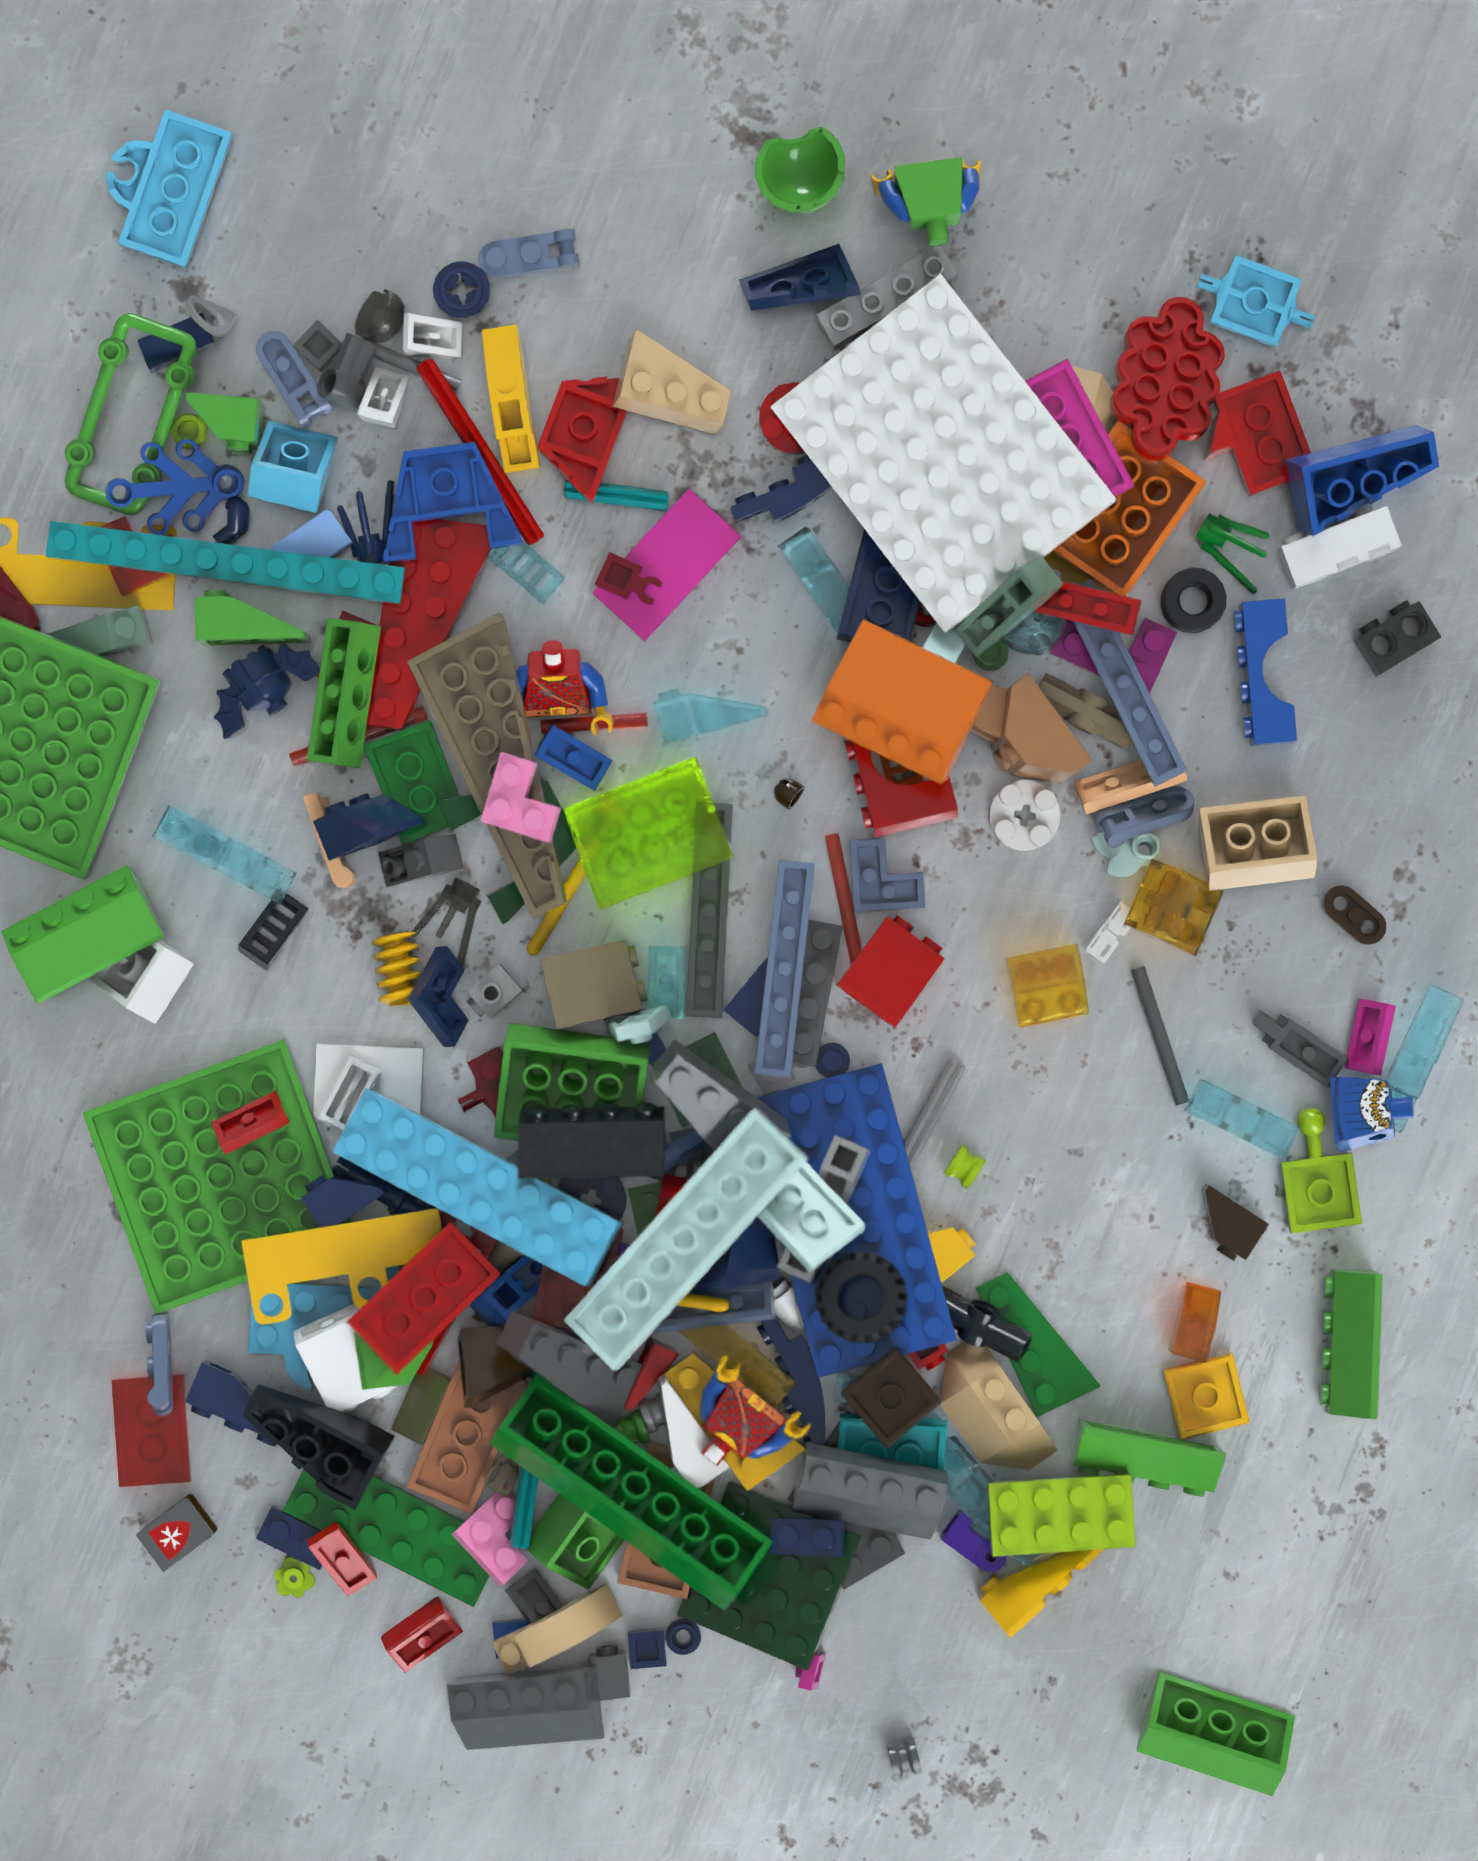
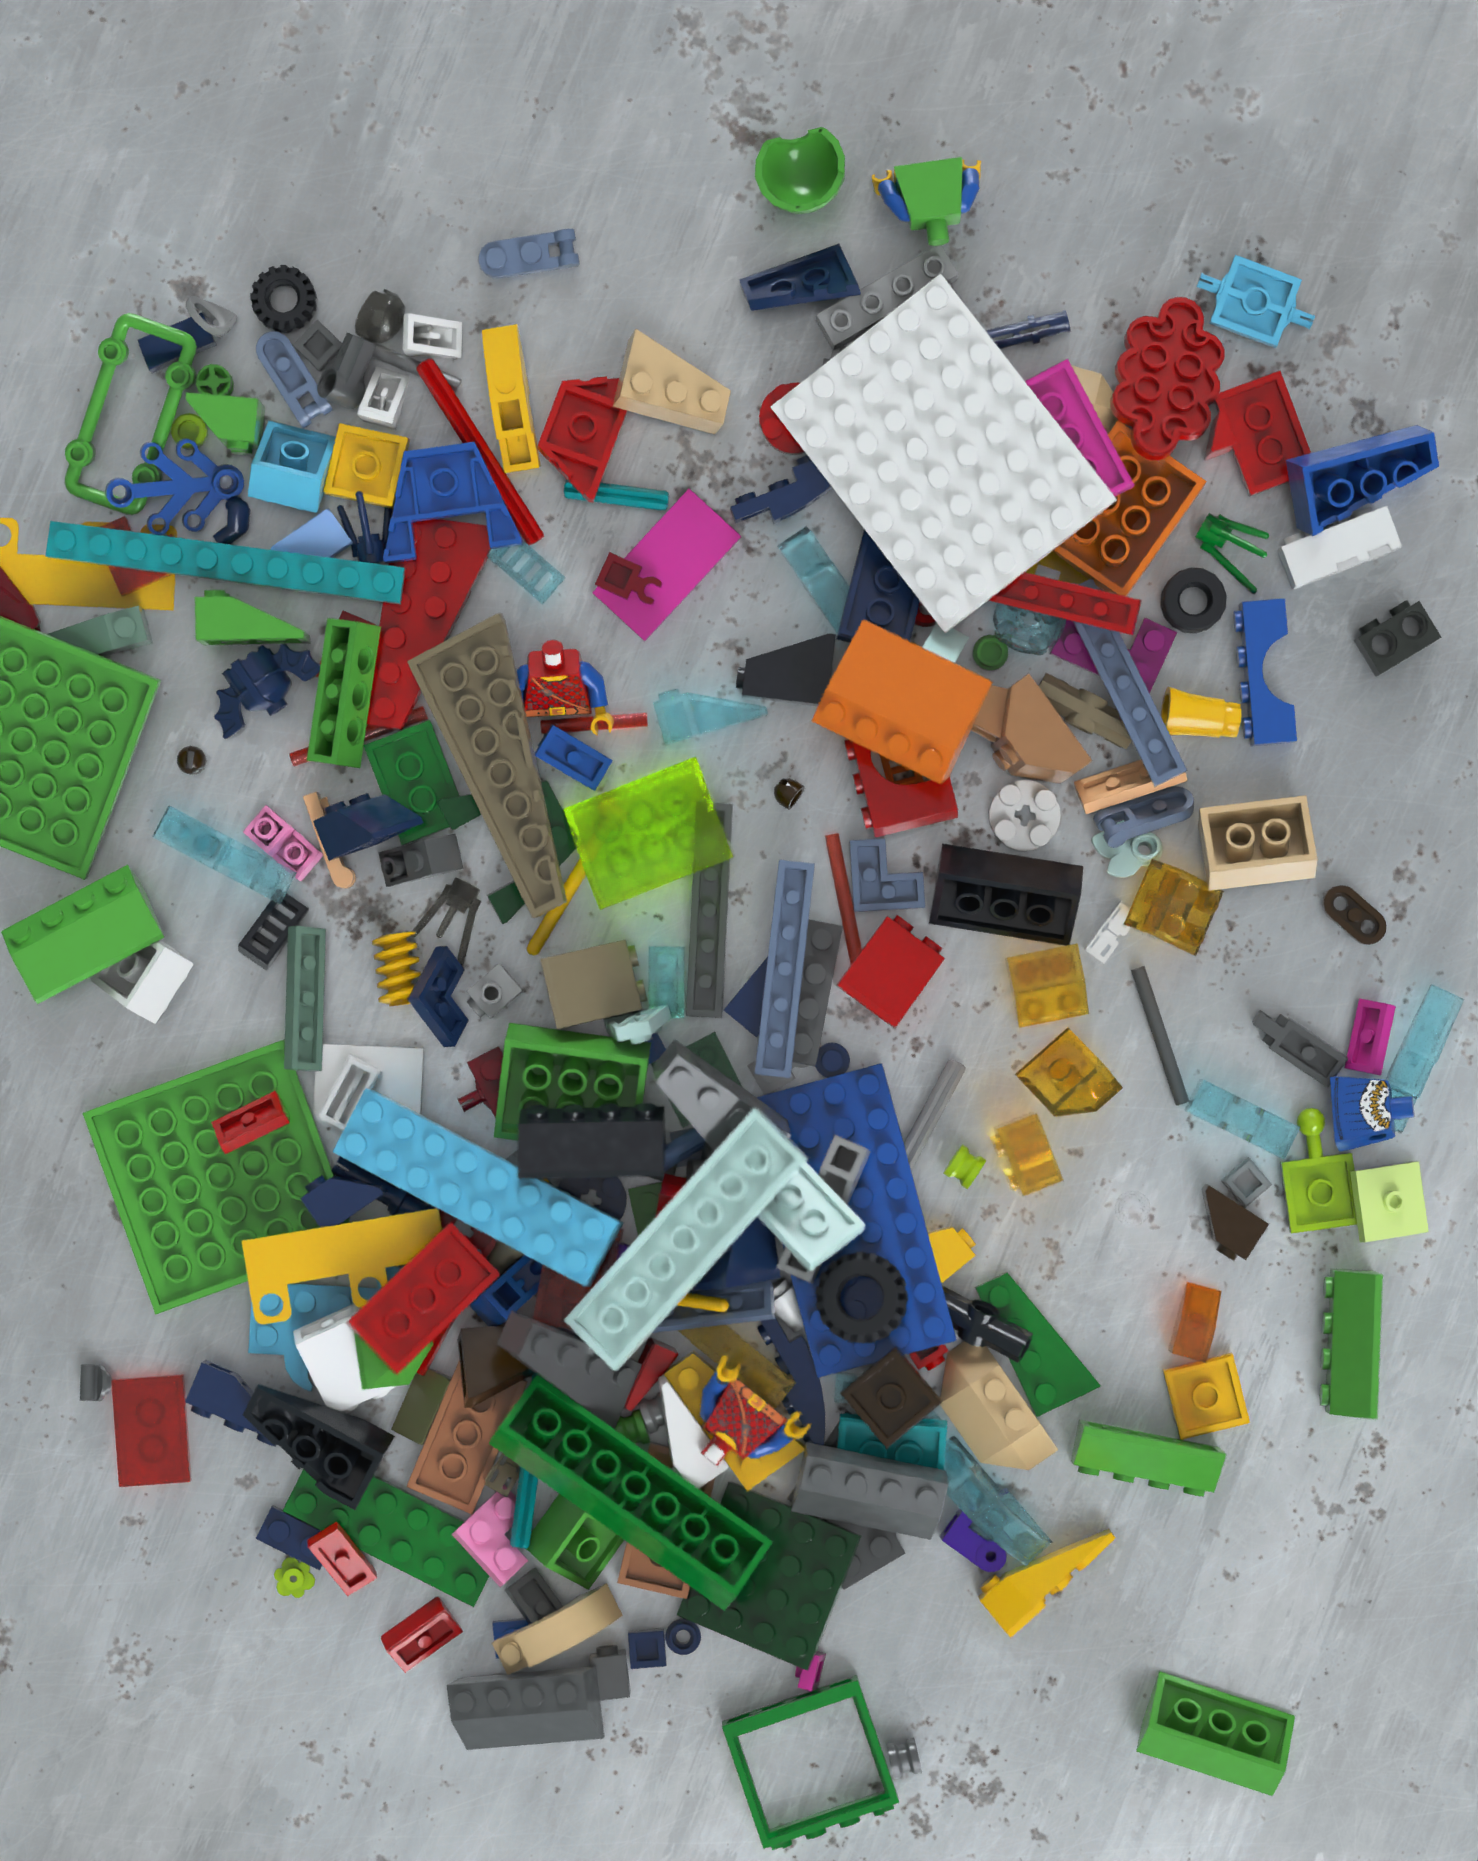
medium azure plate [106,109,233,269] -> none
piece [136,1494,218,1572] -> none
sand blue plate [145,1313,174,1416] -> none
dark blue gear [433,261,490,319] -> none
bright pink plate [481,752,561,842] -> none
dark blue plate [771,1518,845,1557] -> none
sand green slope [955,556,1064,657] -> none
lime plate [987,1474,1136,1556] -> none
none -> dark grey plate [80,1364,112,1401]
none -> dark brown hinge [177,746,206,775]
none -> bright green wheel [196,364,234,396]
none -> bright pink slope [243,805,323,881]
none -> black tyre [250,265,317,333]
none -> sand green plate [284,926,326,1072]
none -> yellow plate [323,423,410,509]
none -> green window [722,1675,899,1850]
none -> black slope [736,633,836,706]
none -> black slope [929,843,1084,946]
none -> dark blue pin [985,310,1071,349]
none -> clear yellow brick [990,1111,1063,1196]
none -> clear yellow slope [1015,1028,1123,1117]
none -> yellow plant [1160,686,1242,738]
none -> light grey tile [1221,1157,1272,1208]
none -> yellowish green plate [1350,1161,1429,1242]

